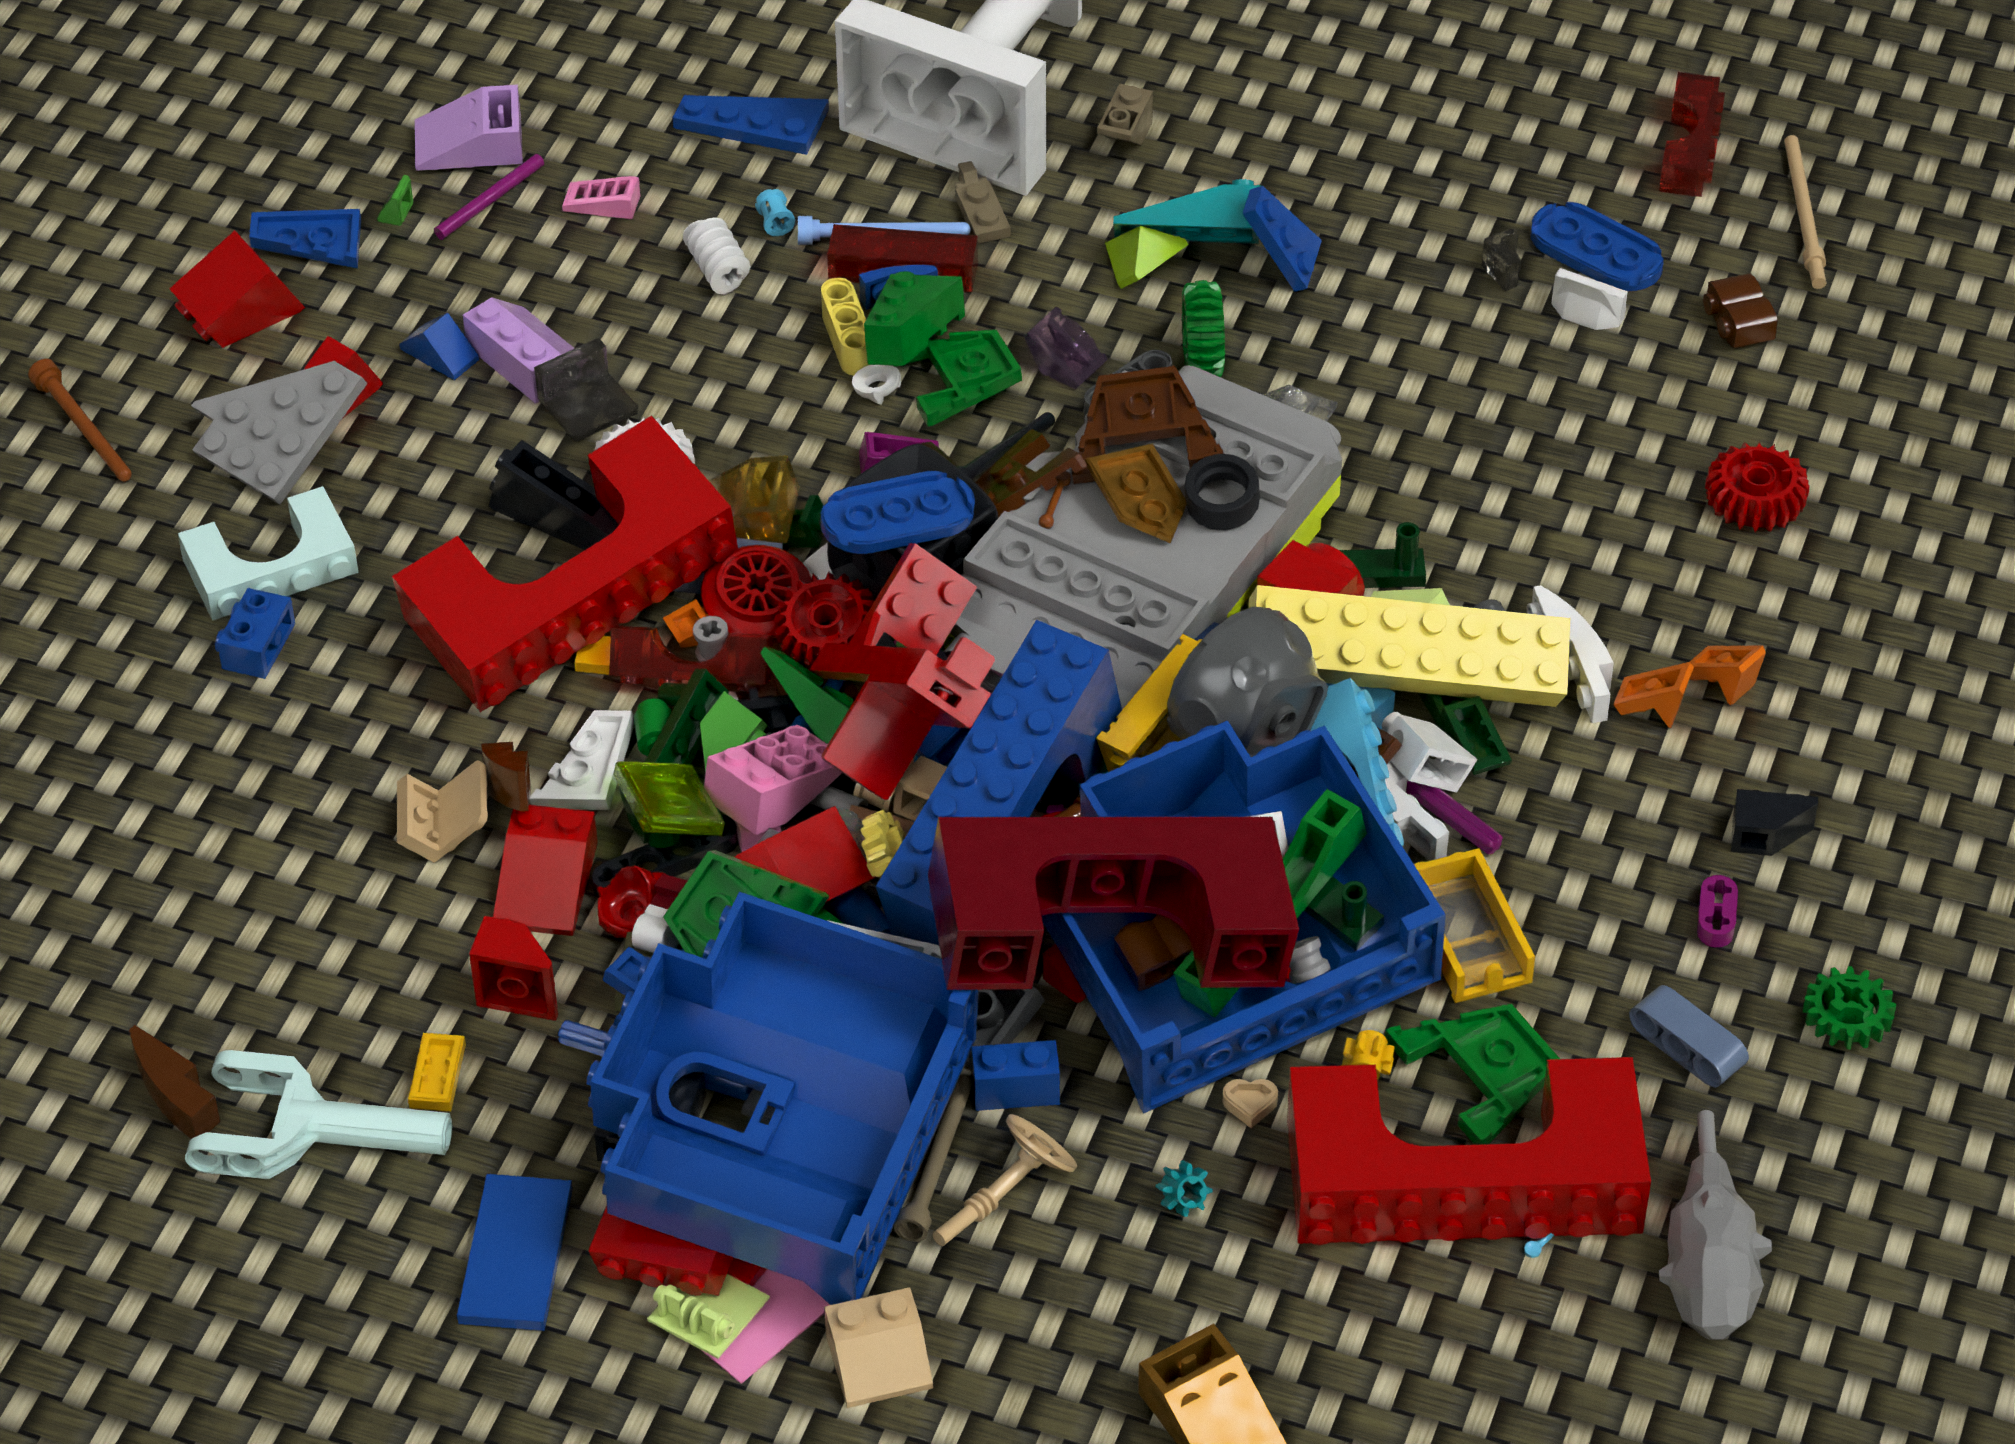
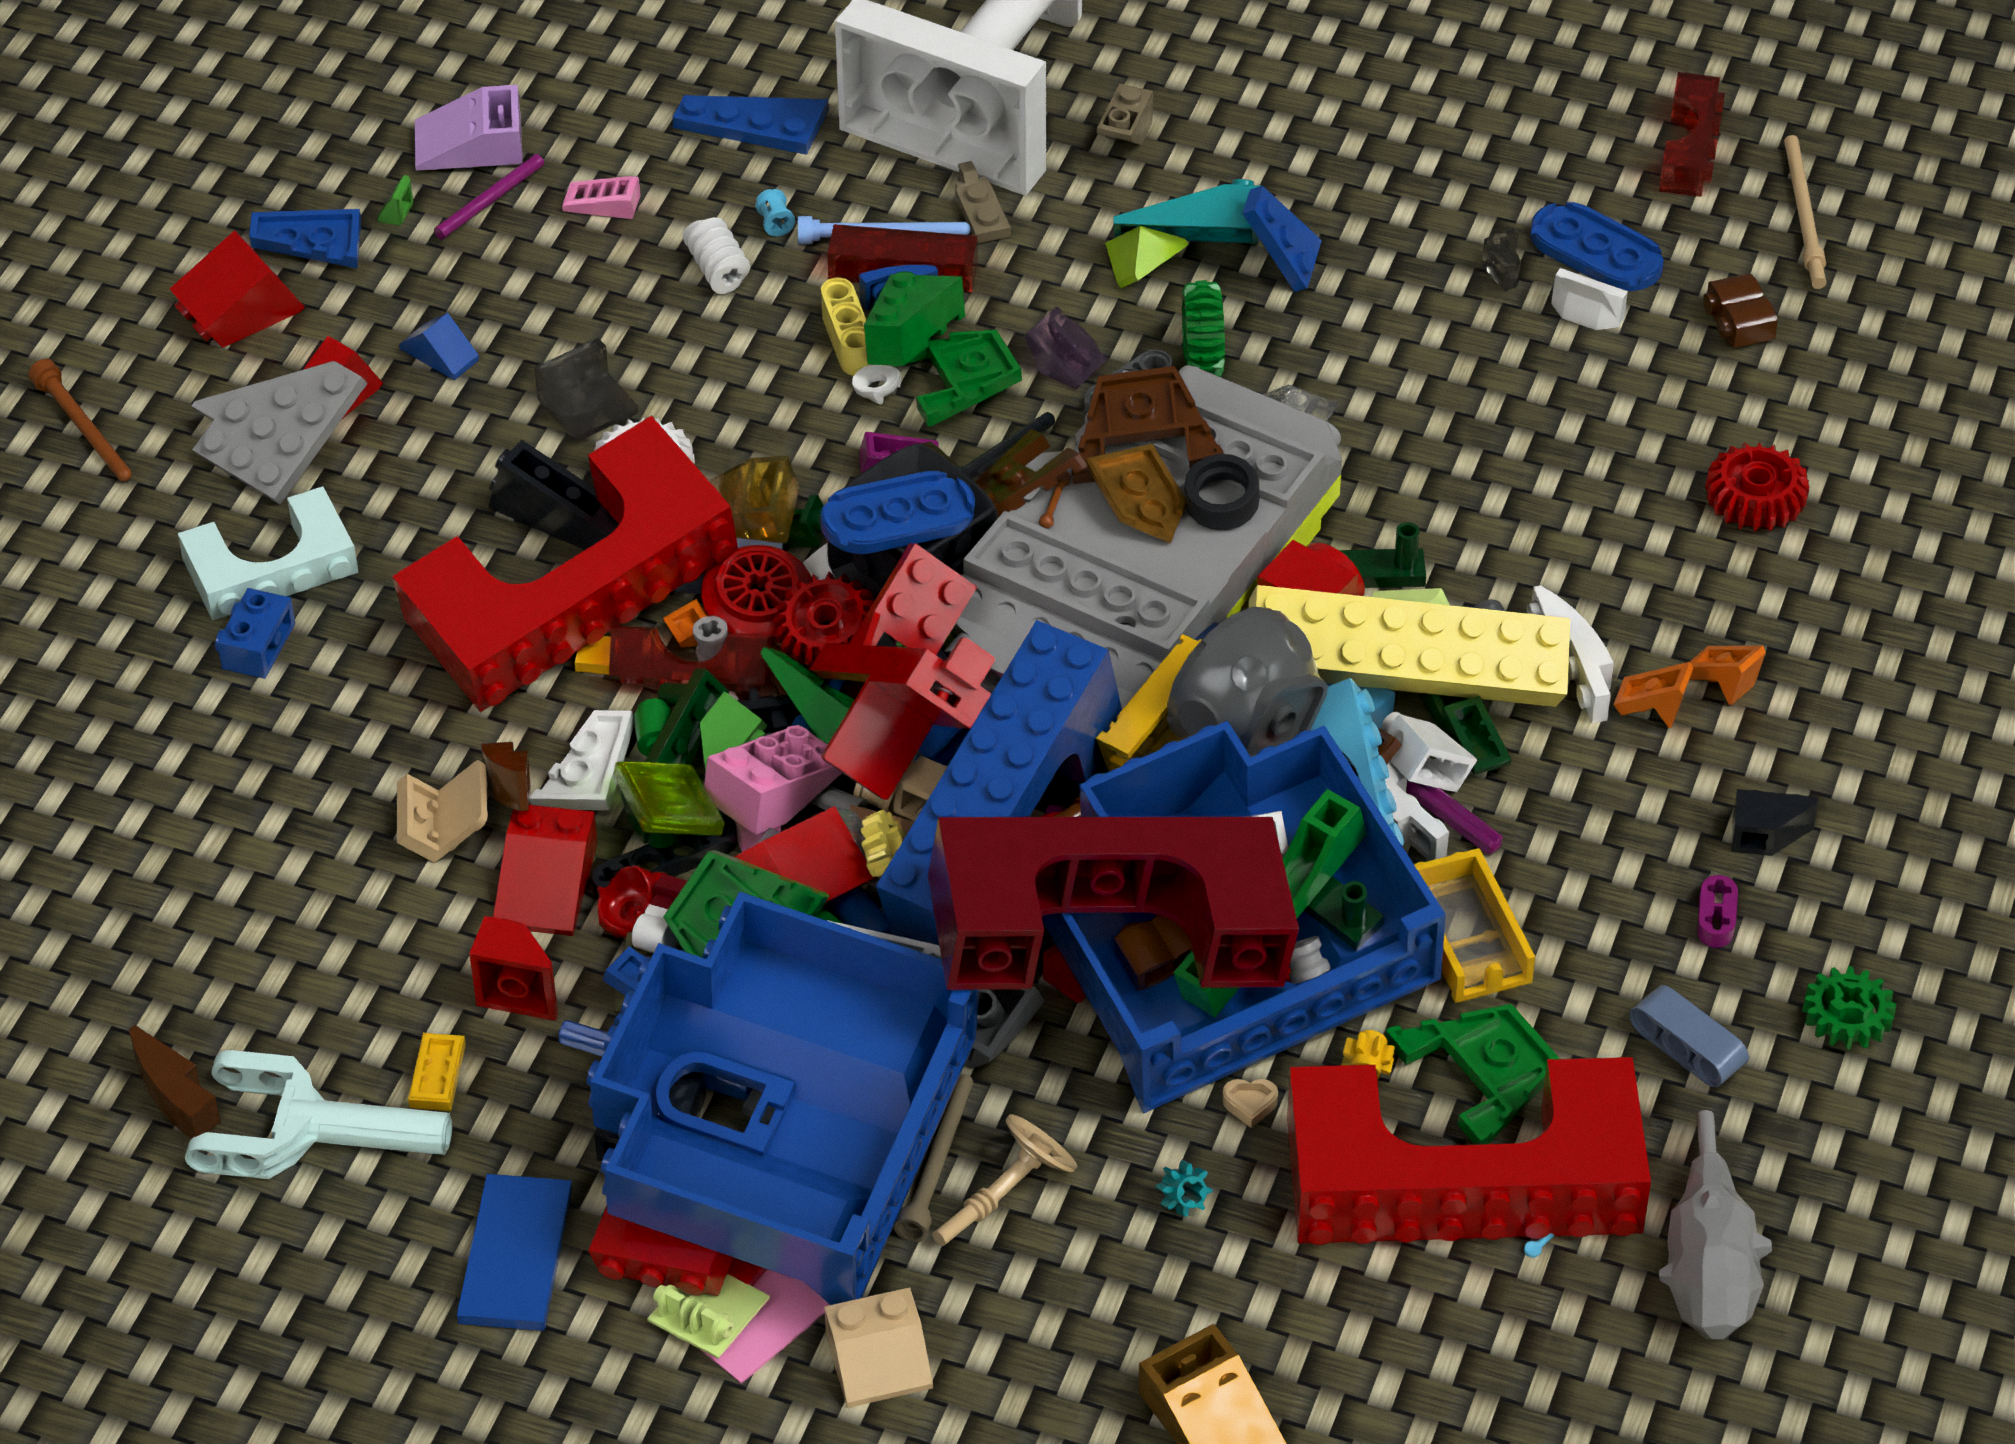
lavender slope [463,297,593,404] -> none
blue piece [971,1040,1060,1111] -> none

